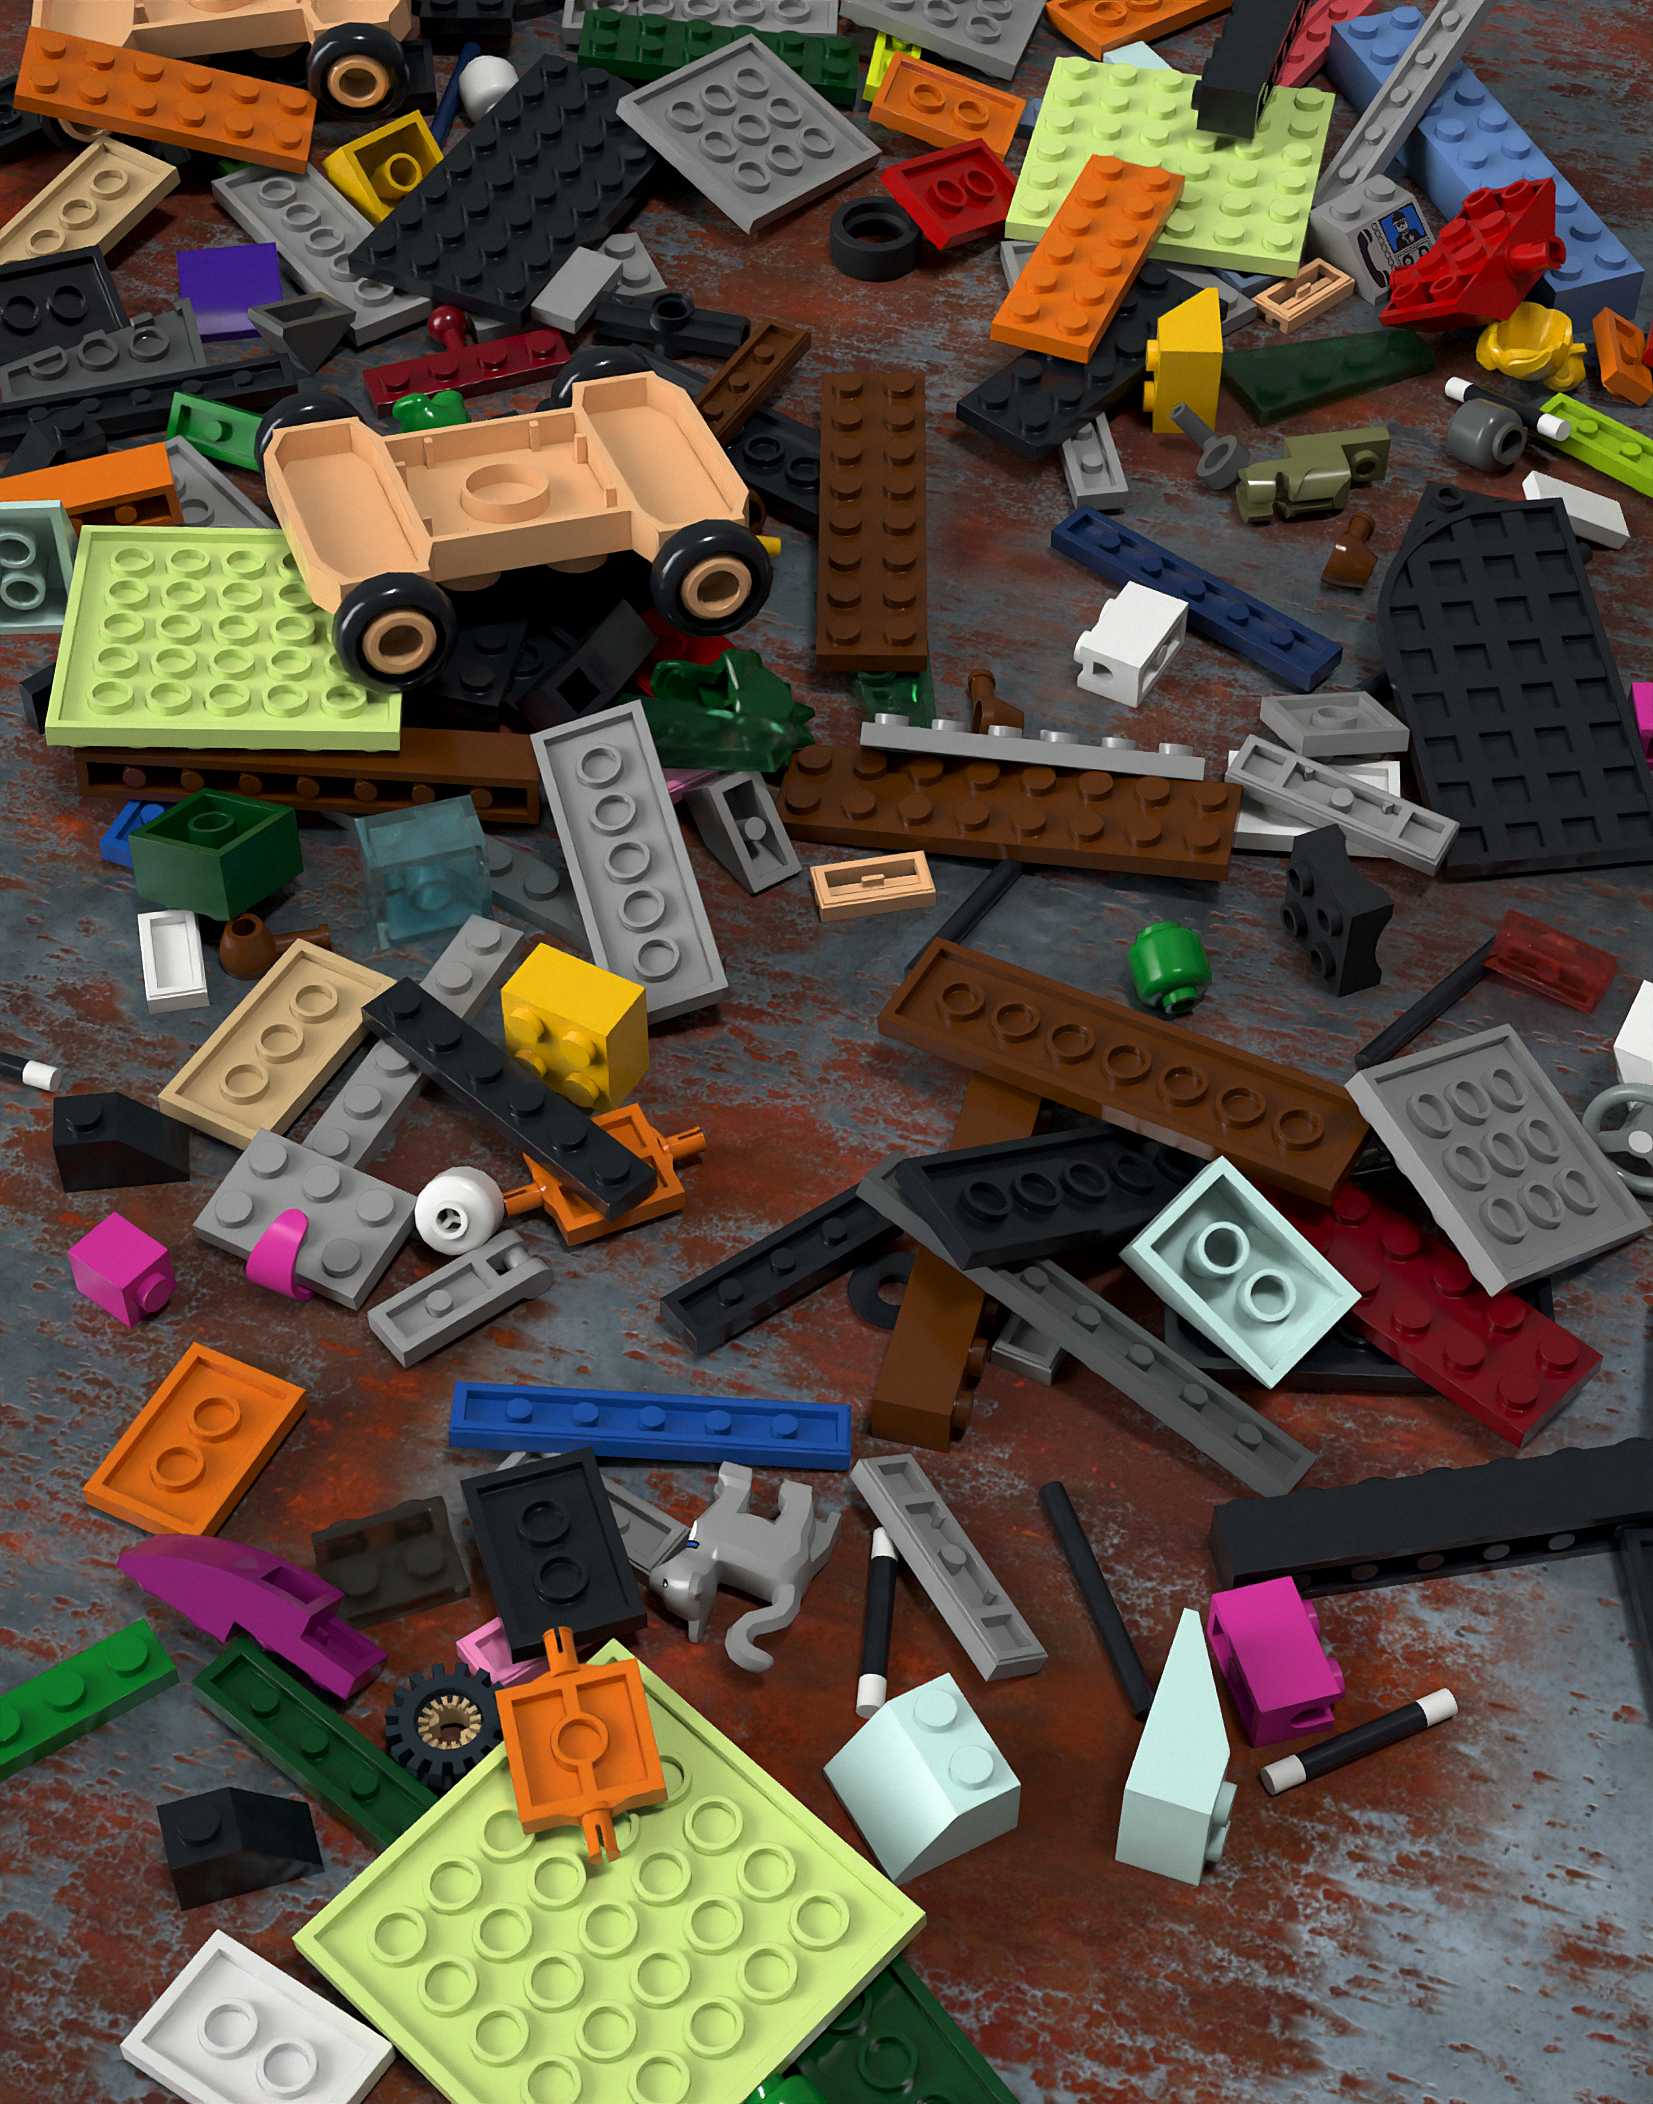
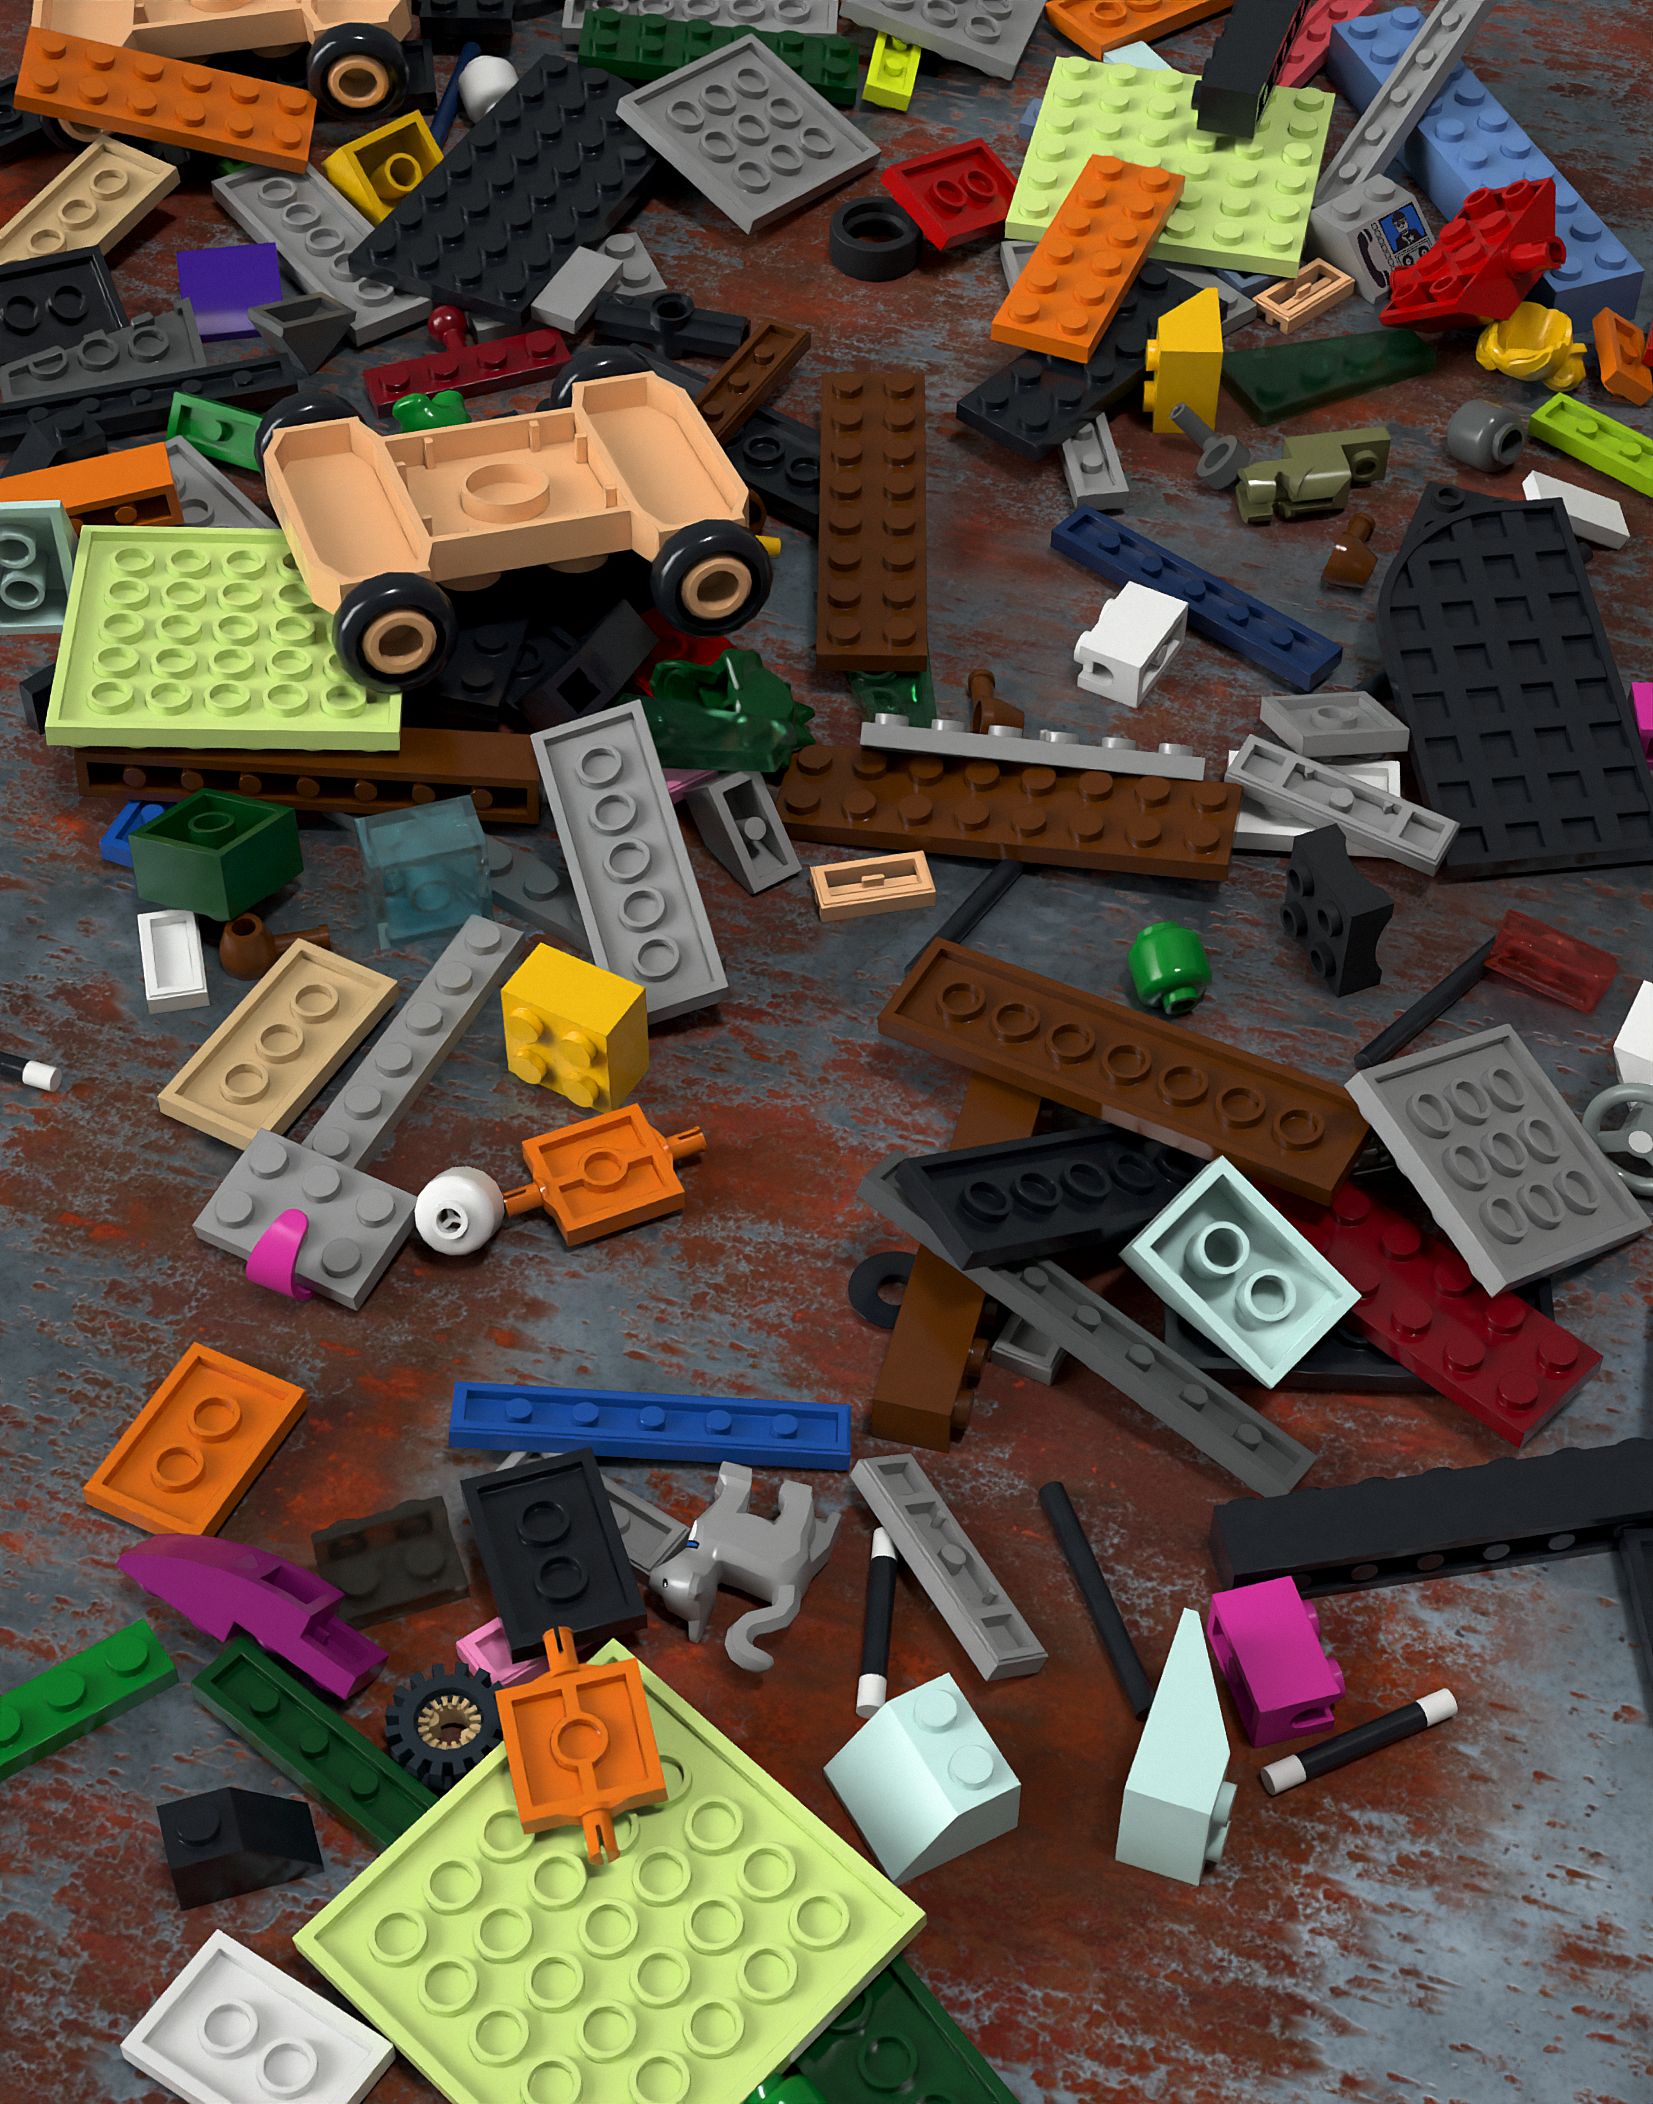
black slope [53,1092,190,1193] -> none
dark pink brick [67,1211,177,1328] -> none
black plate [361,976,658,1223] -> none
light grey plate [367,1230,554,1369] -> none
black plate [660,1182,904,1356] -> none
orange plate [868,50,1027,162] -> none
bar [1445,377,1571,441] -> none

